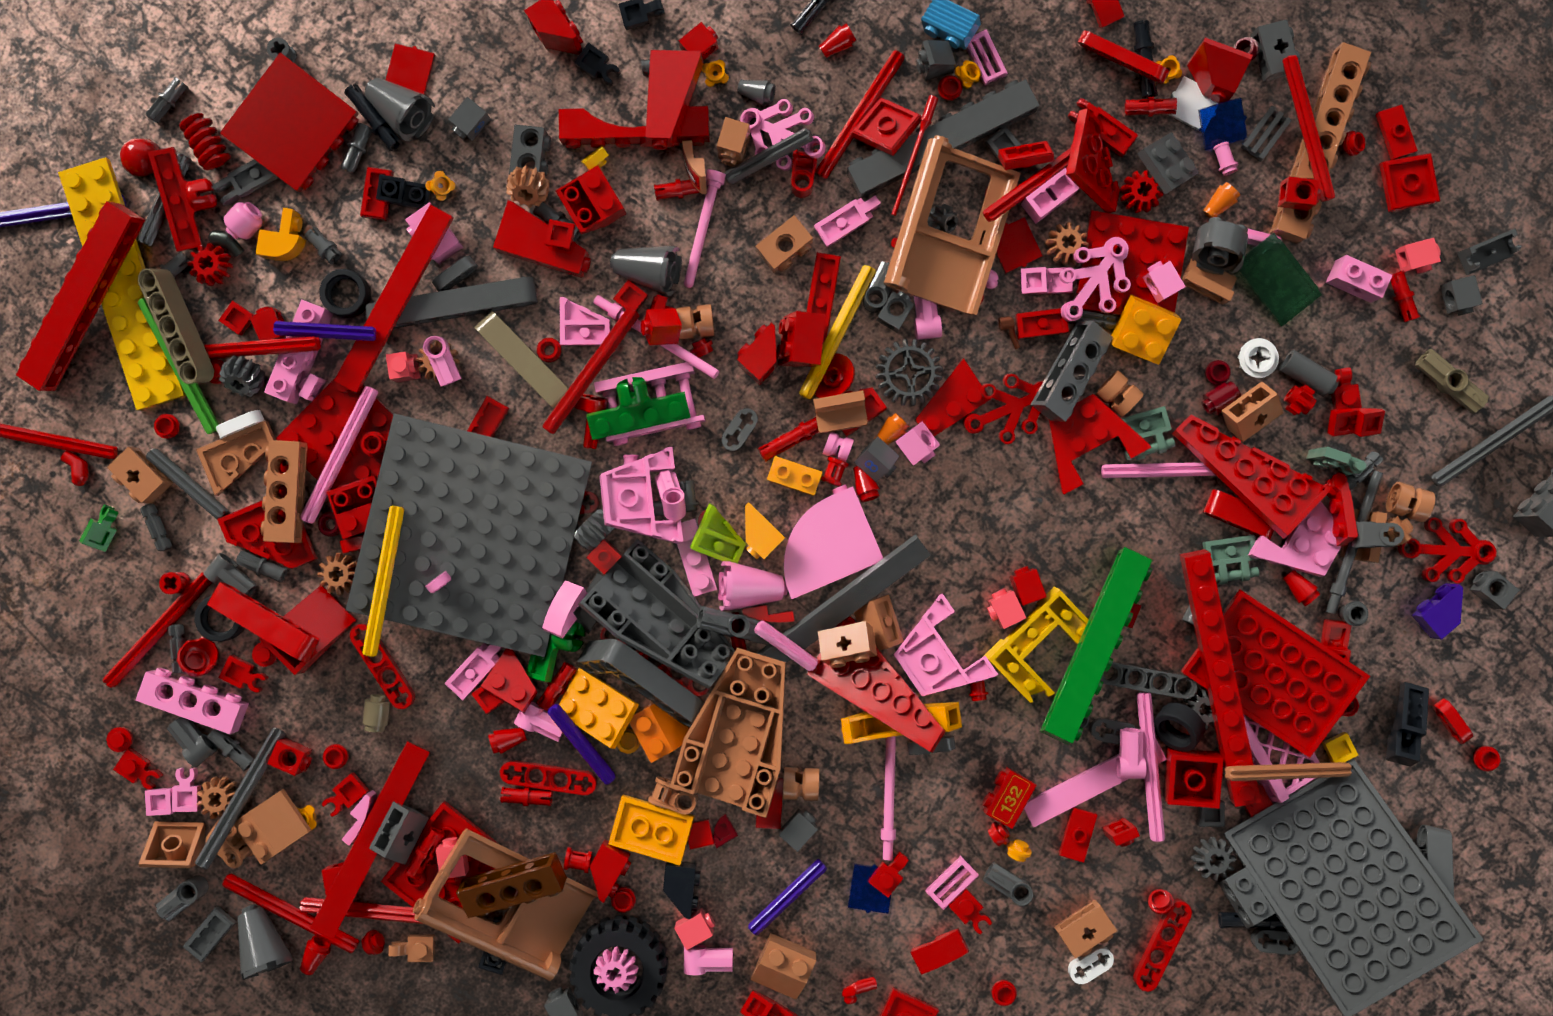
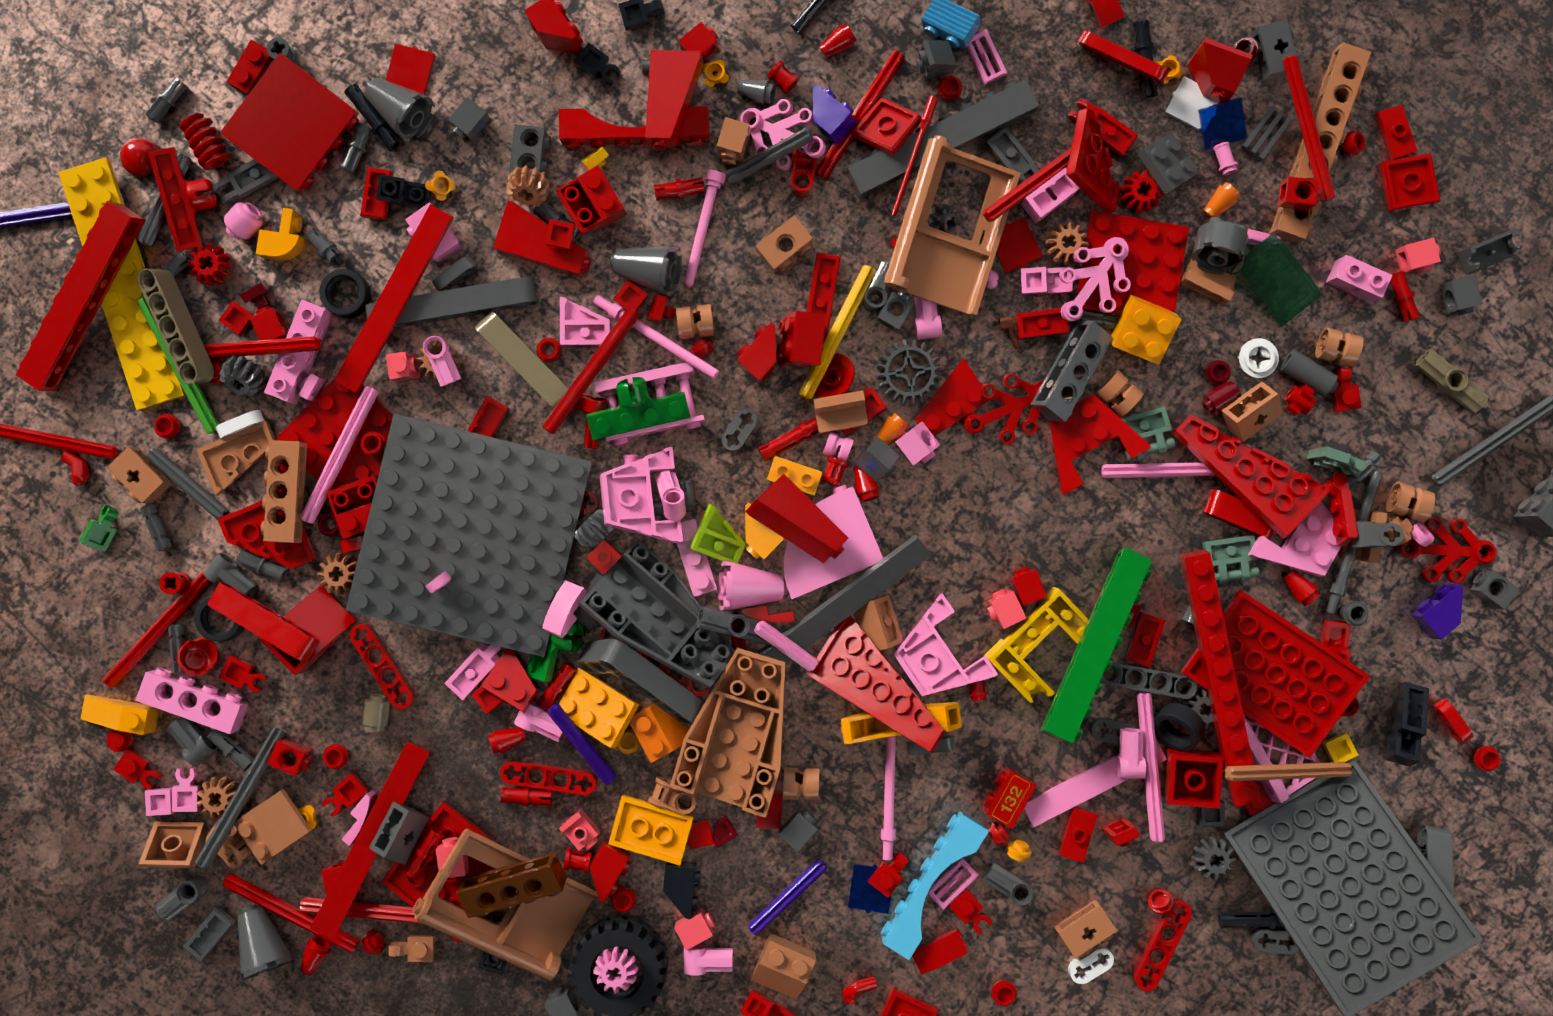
pearl dark grey arm [208,230,245,258] -> none
red plate [252,642,277,667] -> none
dark purple axle [273,321,376,341] -> none
yellow axle [362,506,404,657] -> none
red brick [641,308,682,345] -> none
nougat slope [682,140,707,194] -> none
bright pink hinge [814,195,881,248] -> none
brick [818,621,877,668] -> none
light orange plate [954,60,980,89] -> none
red plate [998,141,1054,170] -> none
red pin [1125,97,1177,117] -> none
bright pink brick [1142,261,1186,303] -> none
dark grey brick [1218,867,1275,928] -> none
red slope [1327,408,1385,437] -> none
none -> light orange slope [81,694,160,735]
none -> red plate [226,40,273,95]
none -> dark red tile [240,280,271,309]
none -> coral brick [559,808,600,851]
none -> red slope [745,474,848,563]
none -> red bush [767,60,800,94]
none -> dark purple slope [813,84,856,145]
none -> medium azure arch [881,811,989,960]
none -> red plate [1124,612,1166,668]
none -> nougat wheel [1315,327,1364,368]
none -> bright pink tile [1410,522,1434,547]

